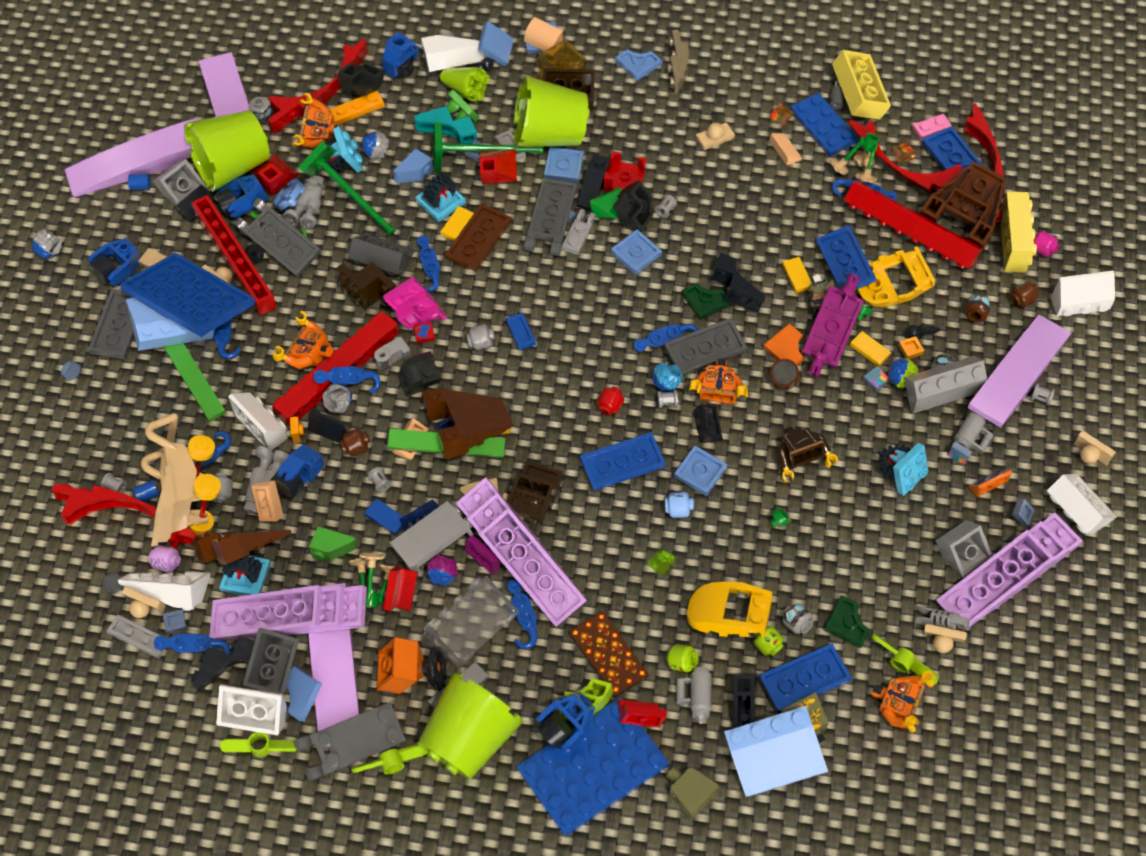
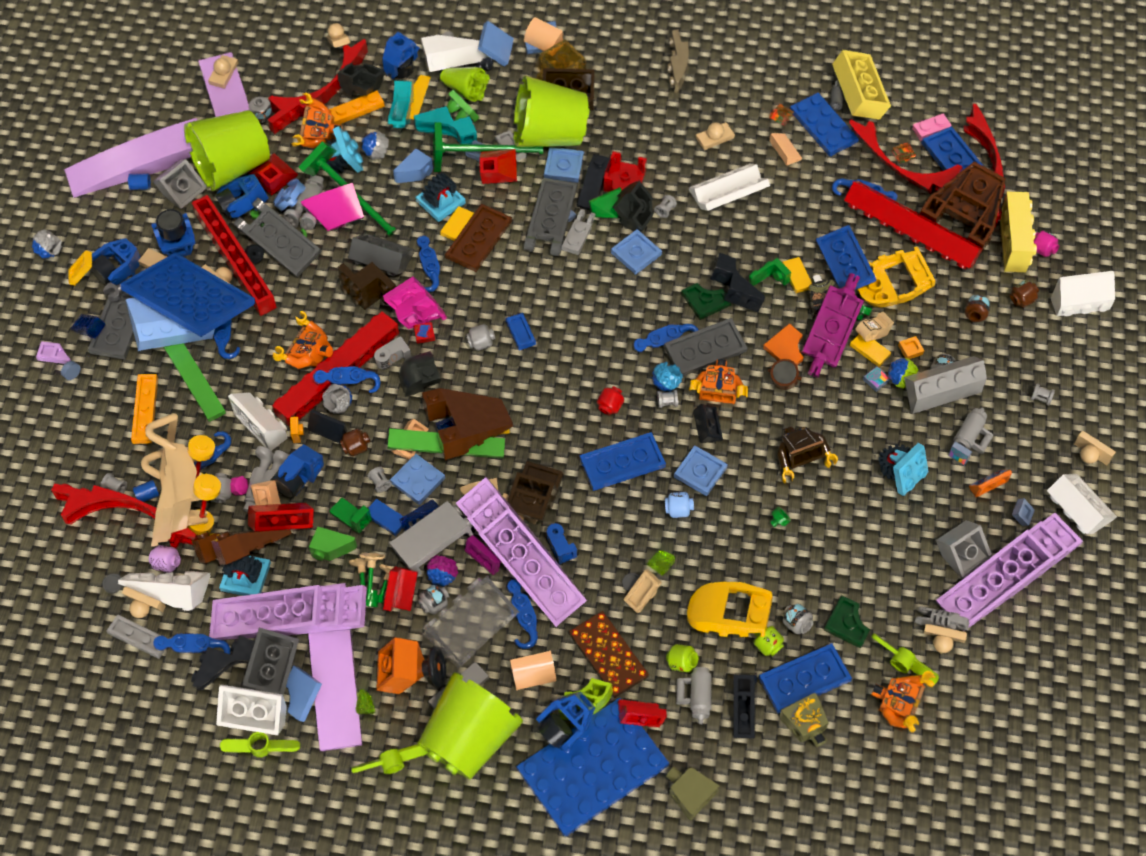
sand blue tile [163,609,187,635] -> none
black slope [176,185,216,223] -> none
dark grey hinge [293,702,406,782] -> none
medium blue tile [615,49,662,81] -> none
light blue slope [724,706,828,797] -> none
plant [830,133,879,183] -> none
black bar [906,325,941,338] -> none
lavender slope [968,315,1071,428] -> none
none -> lavender tile [36,341,71,364]
none -> yellow tile [68,250,92,286]
none -> clear blue slope [70,314,106,339]
none -> flat silver bar [103,282,123,301]
none -> light orange plate [131,374,158,444]
none -> piece [151,209,196,257]
none -> tan tile [208,55,238,89]
none -> dark pink tile [230,476,249,496]
none -> red brick [248,503,314,531]
none -> dark pink slope [301,183,364,231]
none -> tan tile [327,23,350,48]
none -> green bracket [330,498,372,534]
none -> clear neon green slope [355,689,376,714]
none -> teal arch [388,80,414,128]
none -> medium blue plate [390,454,445,505]
none -> yellow sticker [410,75,431,120]
none -> head [418,585,449,615]
none -> light nougat brick [510,651,556,690]
none -> blue leg [547,523,577,564]
none -> dark grey piece [622,573,640,592]
none -> tan tile [623,569,662,613]
none -> white slope [688,164,770,211]
none -> green bracket [748,258,792,286]
none -> tan leg [856,312,894,342]

